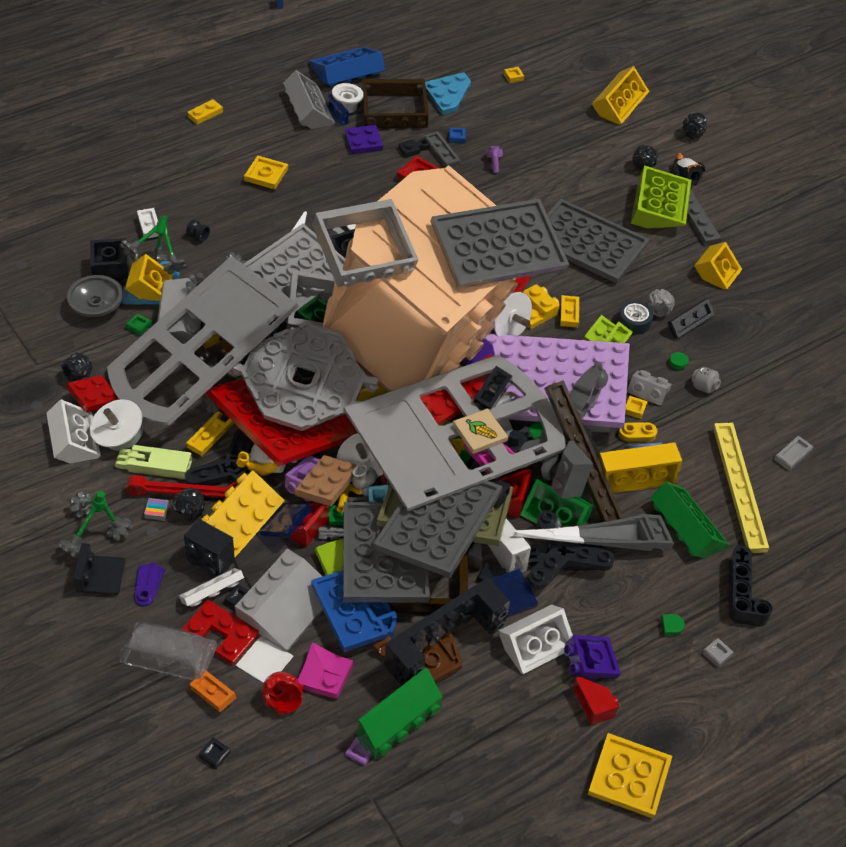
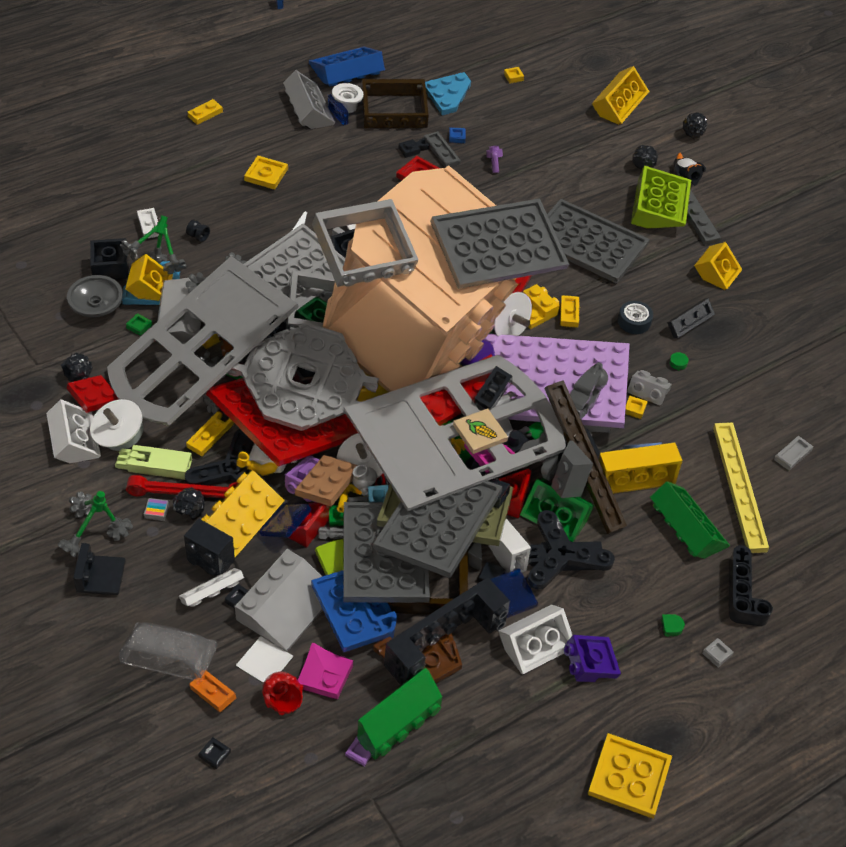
dark purple piece [135,562,165,606] -> none
red plate [181,600,259,666] -> none
dark purple plate [345,125,383,154] -> none
dark grey plate [513,514,674,551] -> none
red slope [573,677,619,726] -> none
lime slope [582,315,633,343] -> none
yellow plate [619,422,657,442] -> none
light grey piece [647,289,675,317] -> none
light grey head [692,367,721,393] -> none

